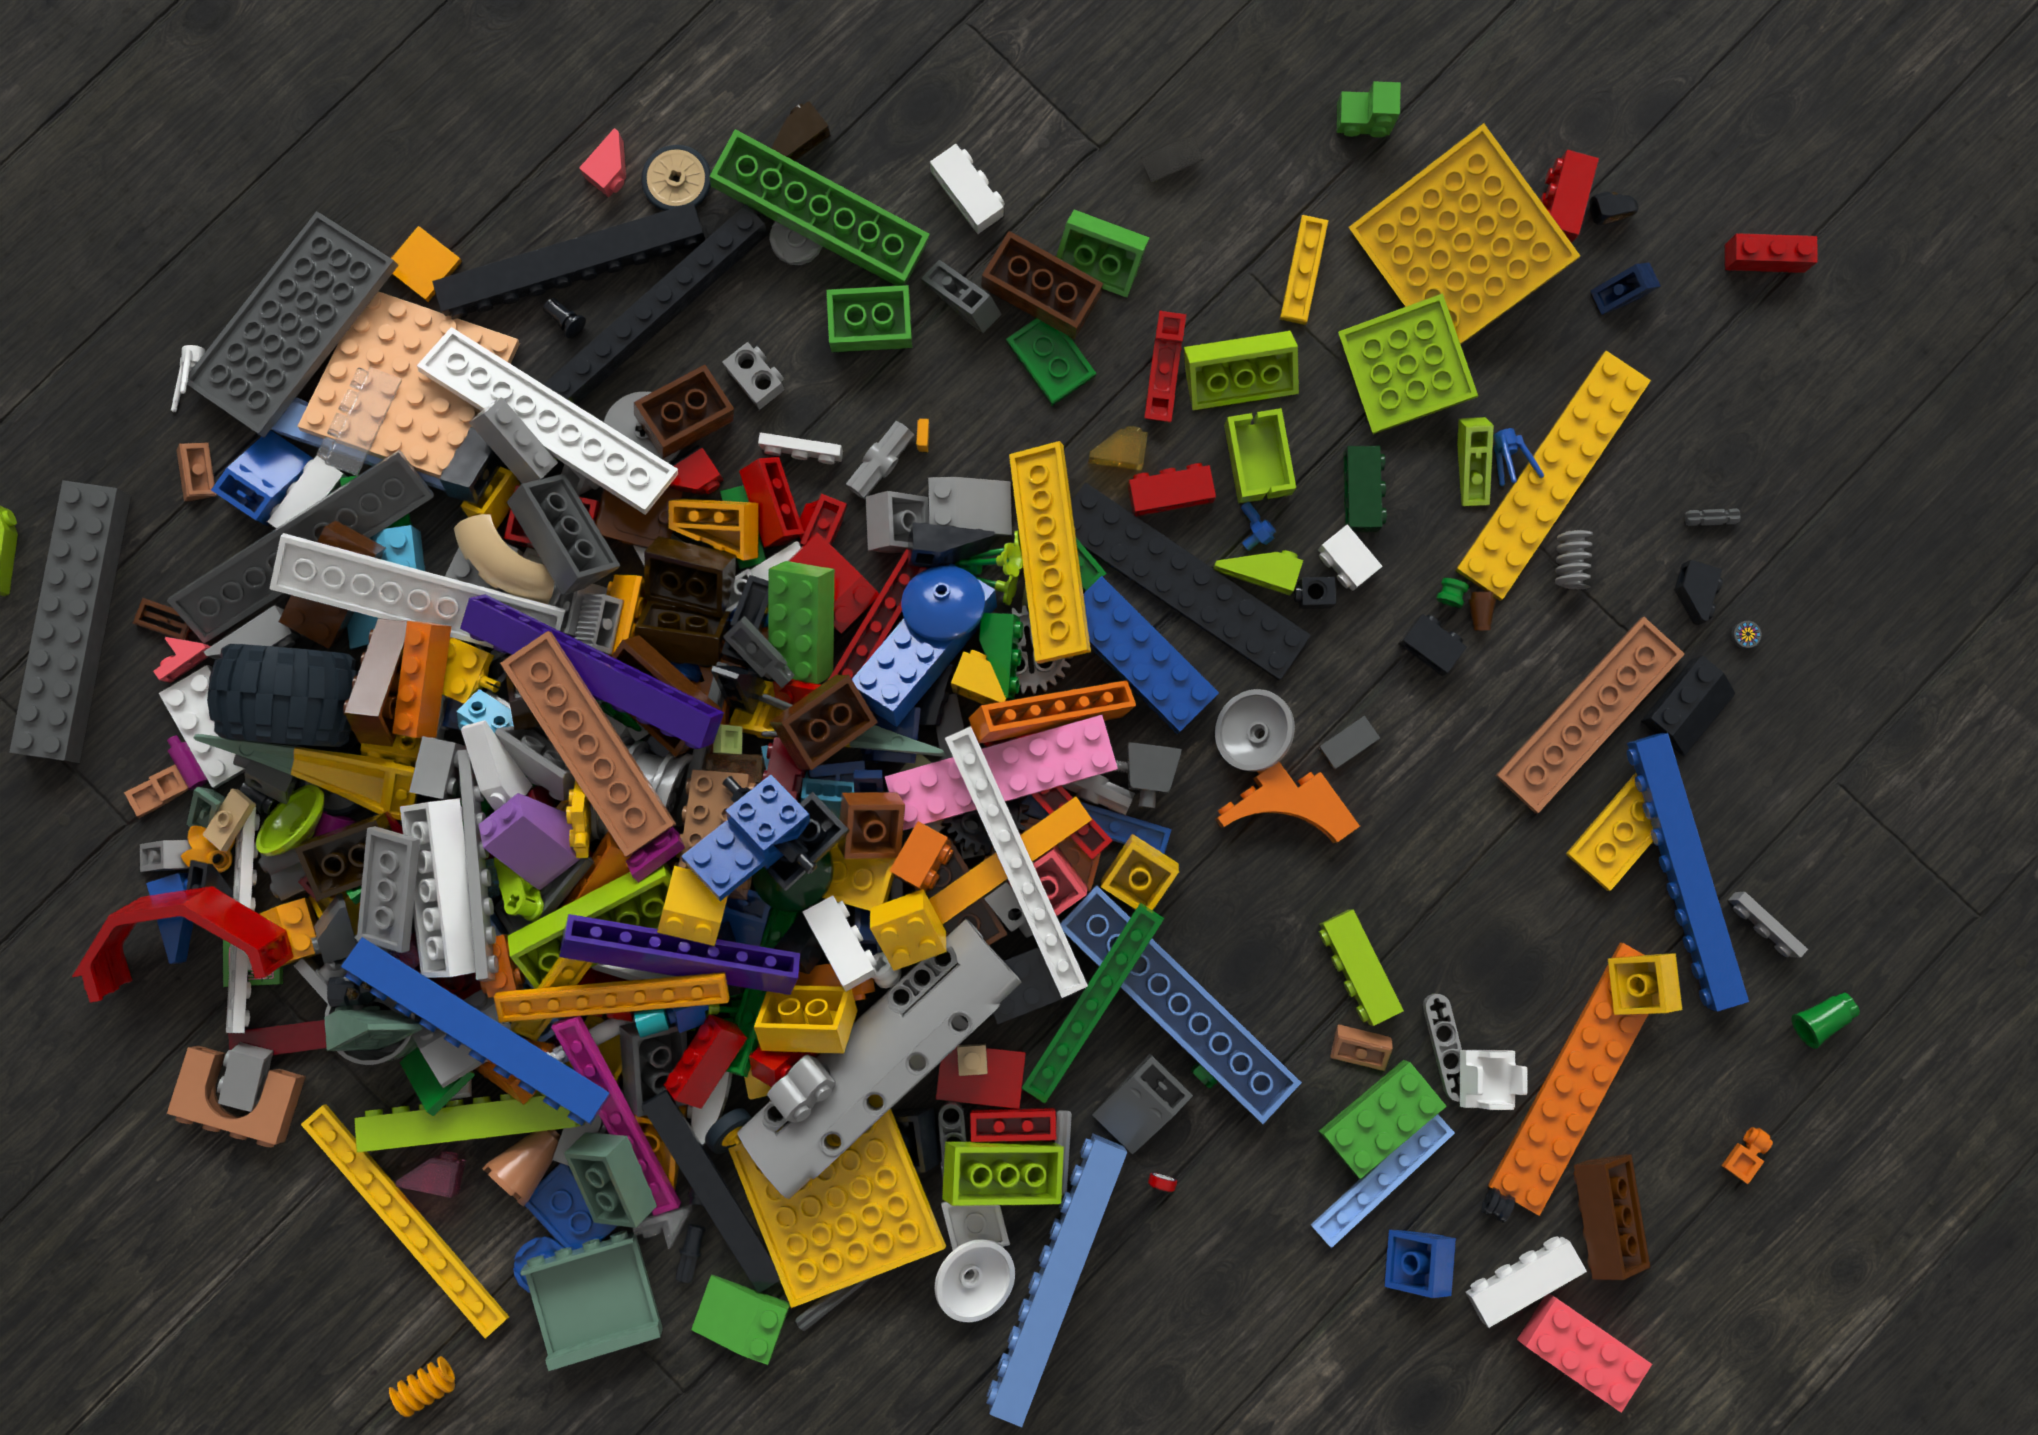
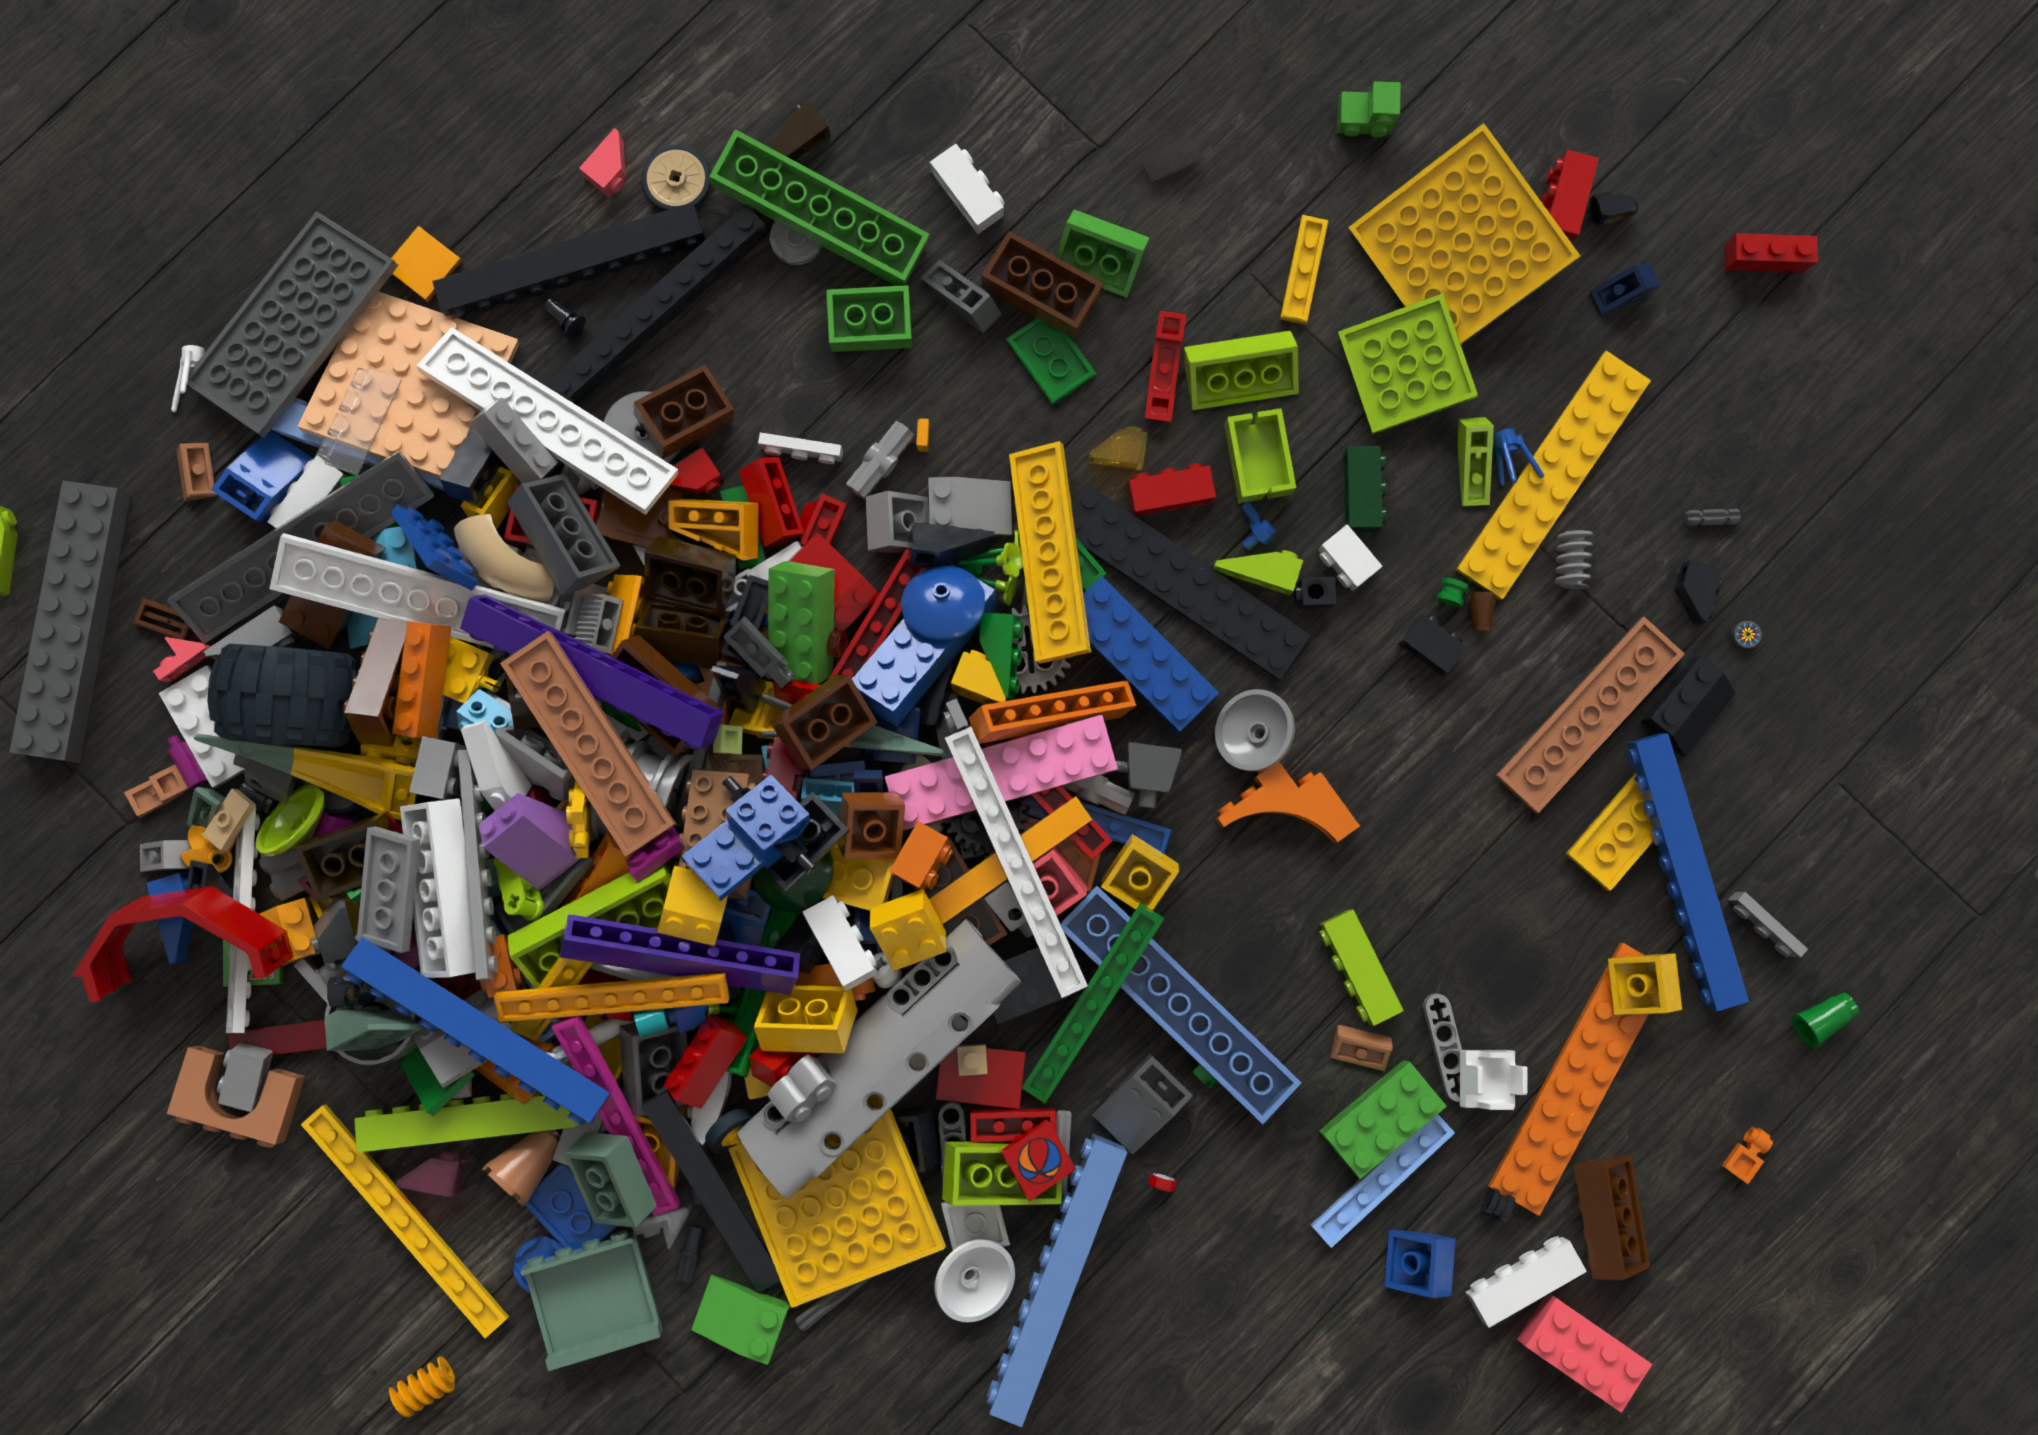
light grey brick [722,342,784,410] -> none
dark grey tile [1318,716,1380,769] -> none
none -> blue plate [391,504,479,591]
none -> clear red tile [827,629,848,658]
none -> light grey plate [944,699,968,735]
none -> tile [999,1120,1076,1201]

